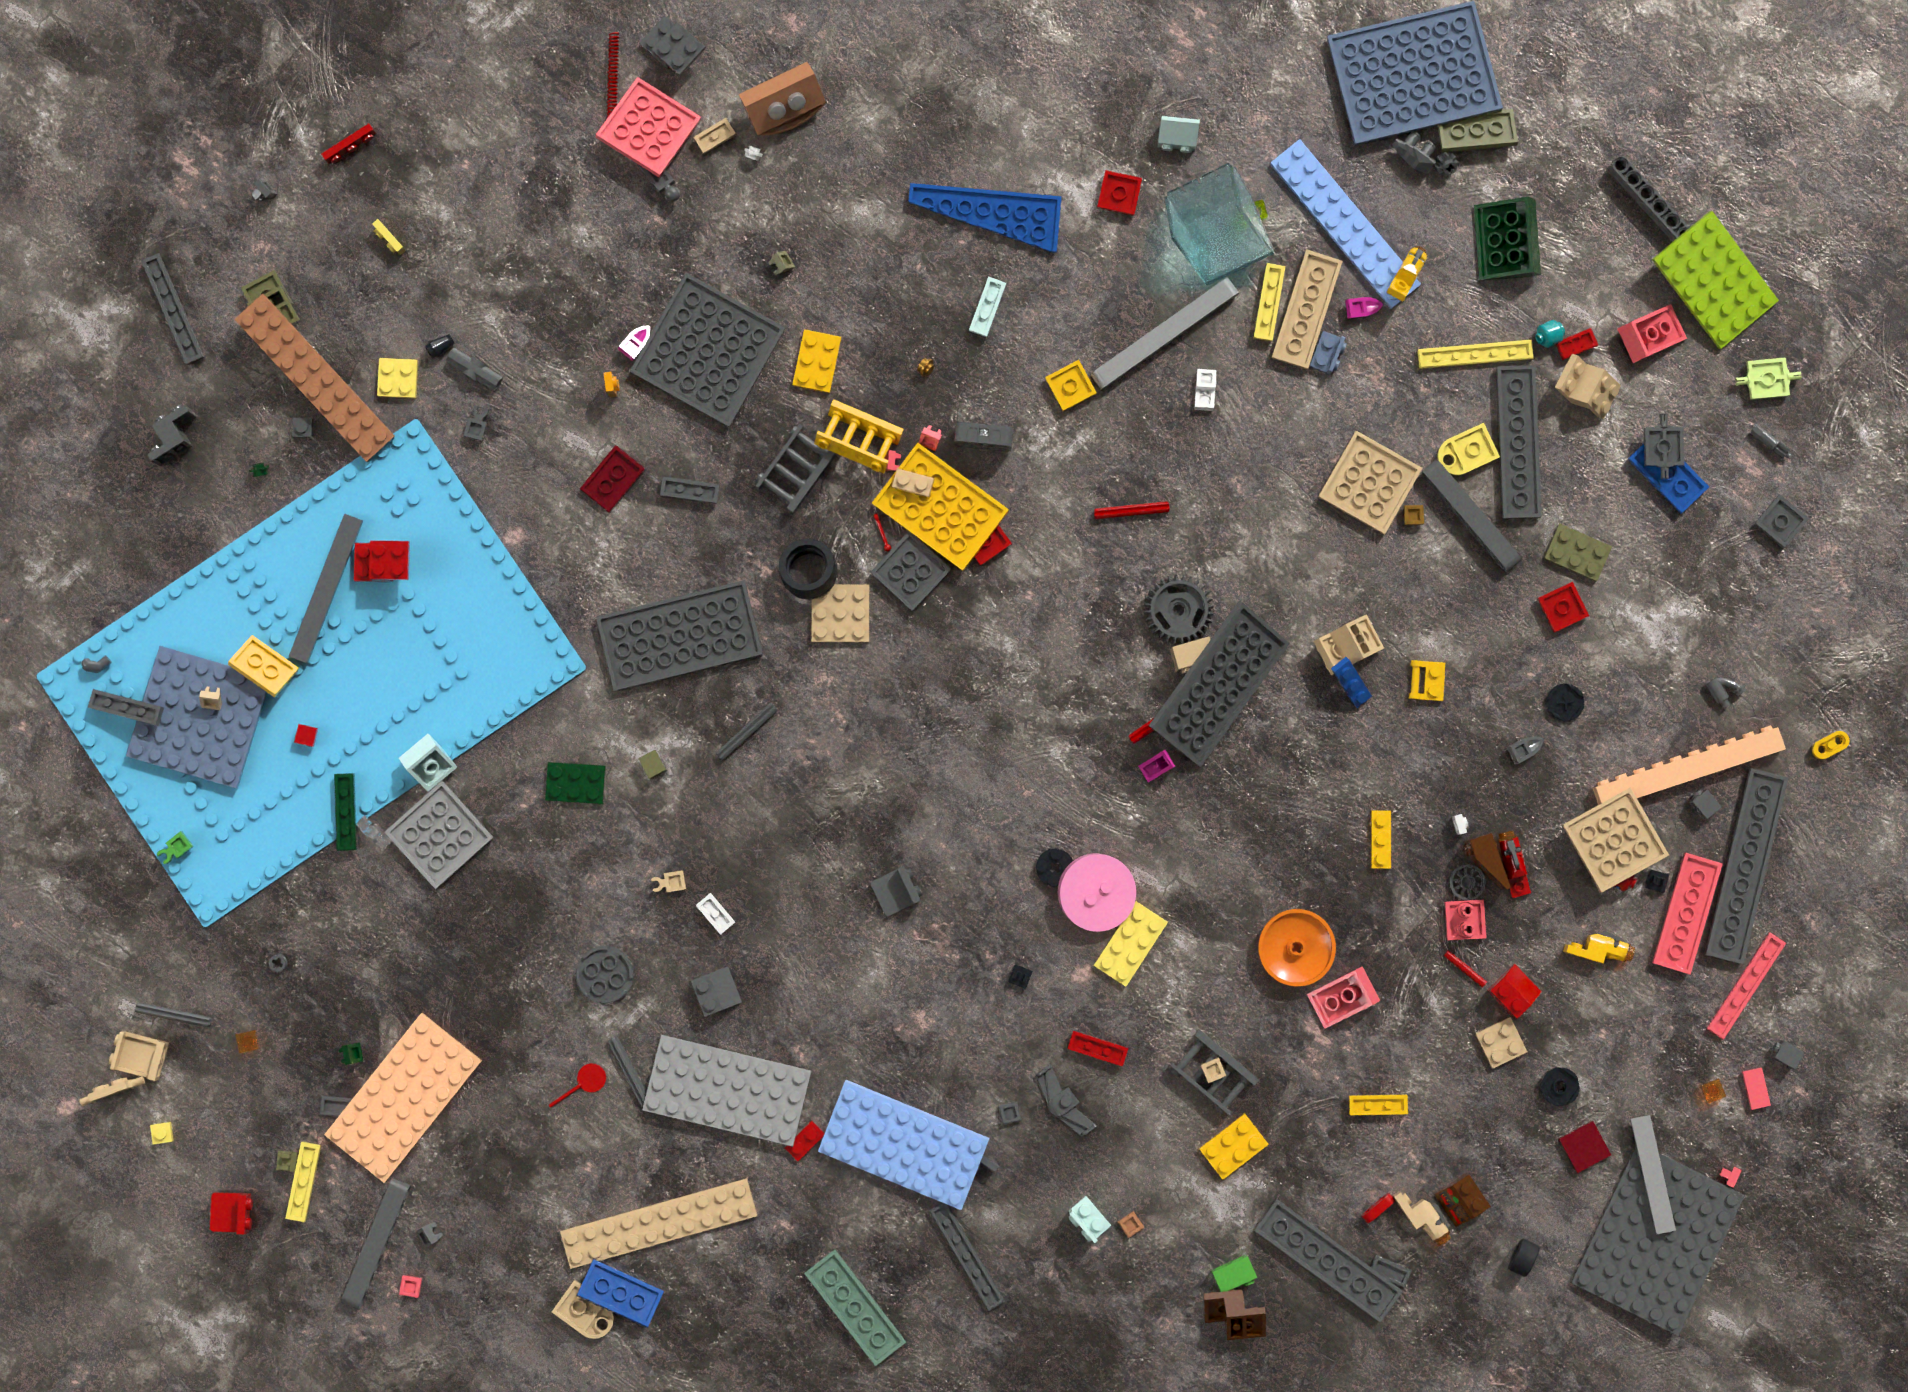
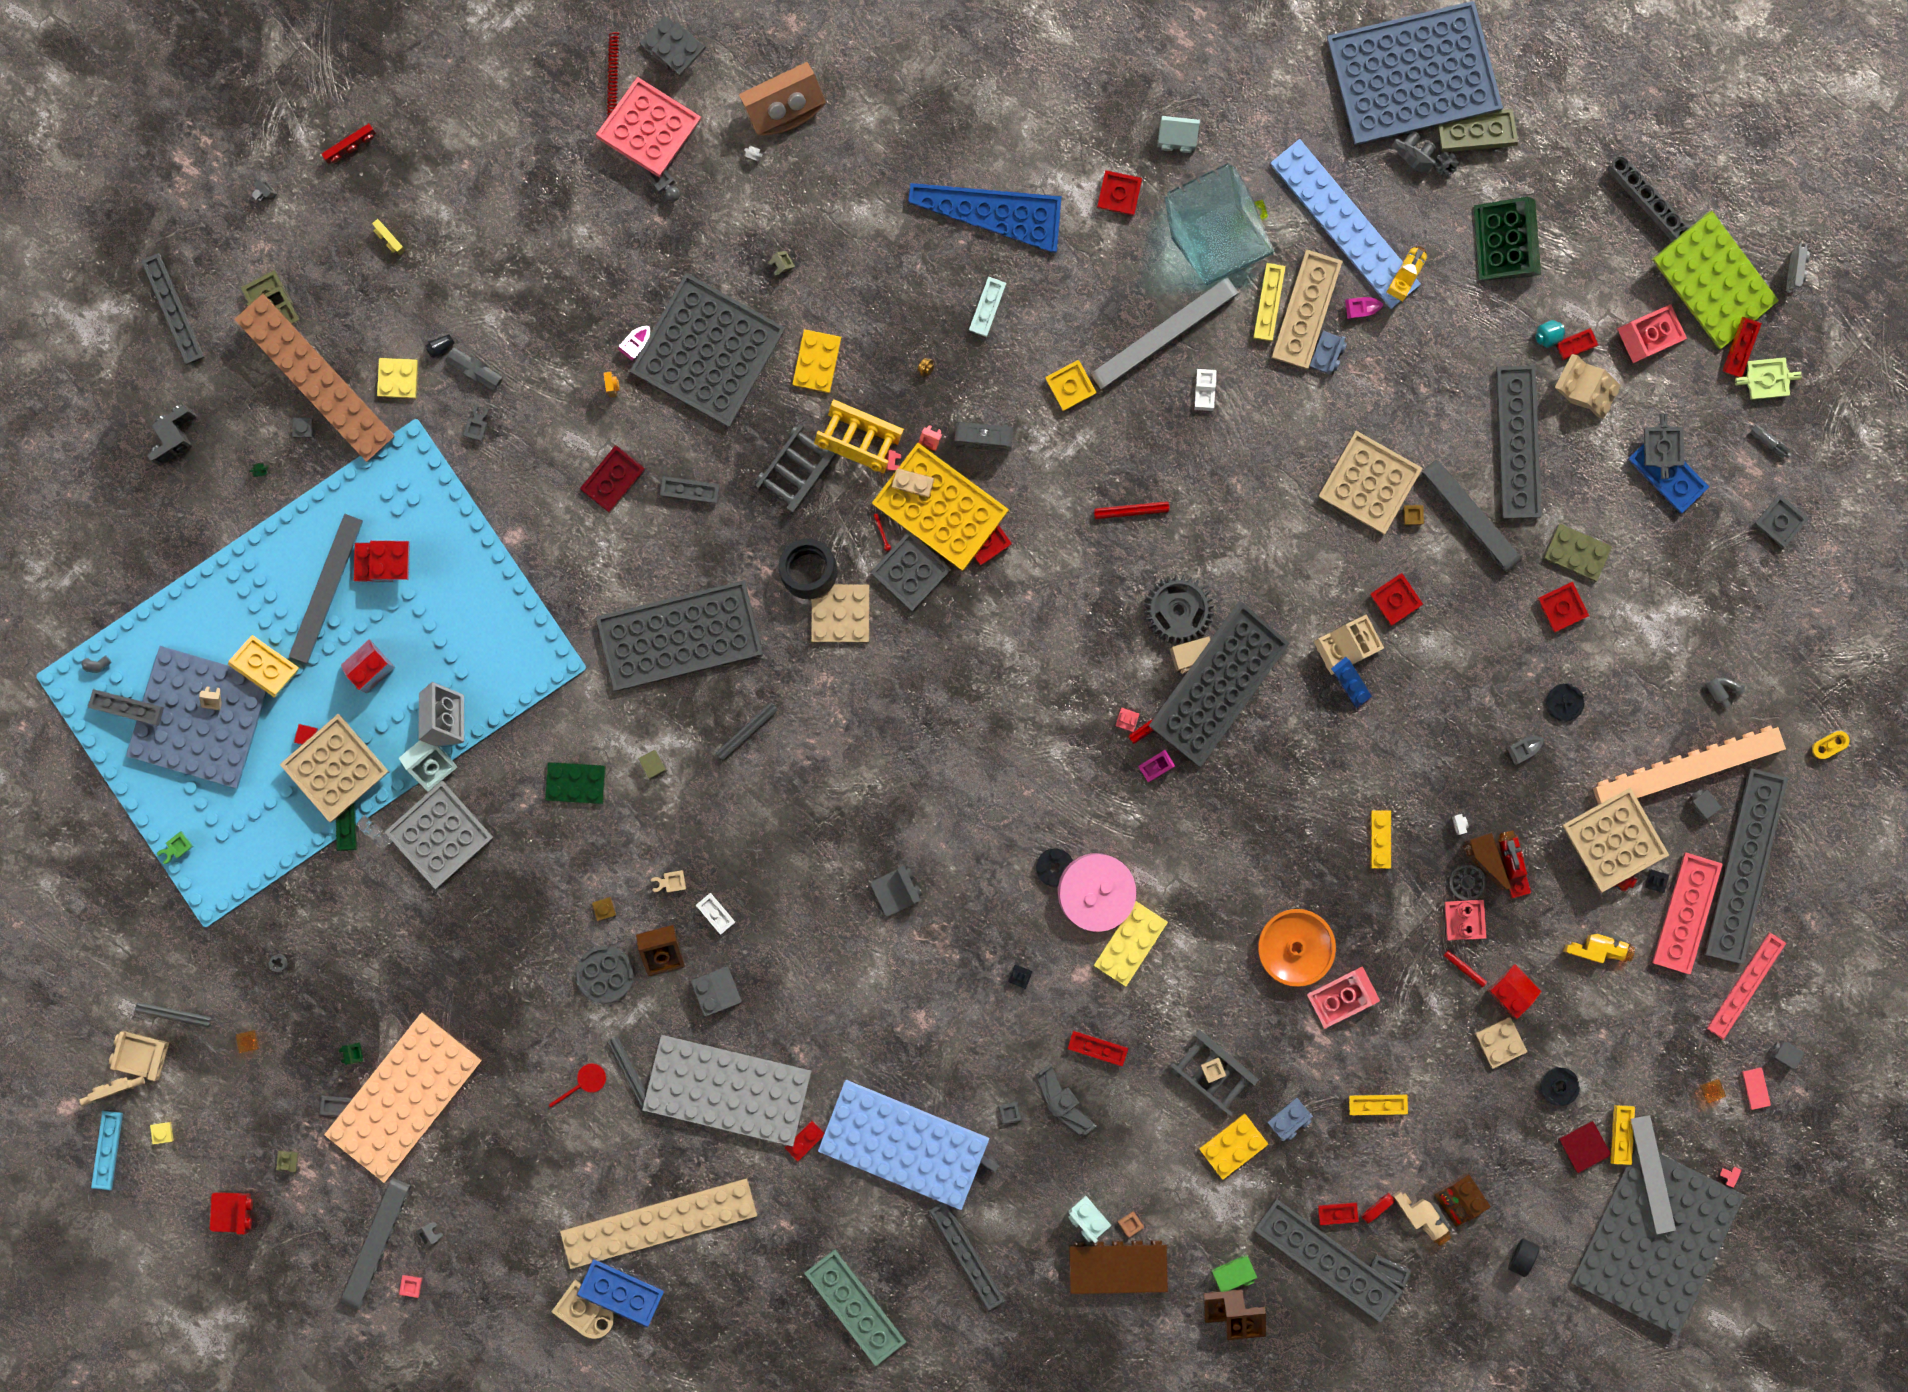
light yellow plate [285,1141,321,1222] -> none
tan plate [694,118,736,154] -> none
yellow plate [1409,660,1445,701] -> none
light yellow tile [1417,340,1533,369] -> none
light yellow plate [1437,423,1500,476] -> none
none -> medium azure tile [91,1110,123,1190]
none -> tan plate [279,714,389,823]
none -> red slope [341,639,395,693]
none -> light grey slope [419,682,464,746]
none -> pearl gold plate [592,897,616,921]
none -> reddish brown slope [636,925,685,977]
none -> reddish brown brick [1069,1240,1168,1294]
none -> coral tile [1115,708,1139,732]
none -> sand blue bracket [1267,1097,1313,1141]
none -> red plate [1318,1202,1359,1225]
none -> red plate [1369,573,1423,626]
none -> yellow plate [1611,1105,1635,1165]
none -> red plate [1722,317,1762,377]
none -> light grey plate [1786,242,1810,293]

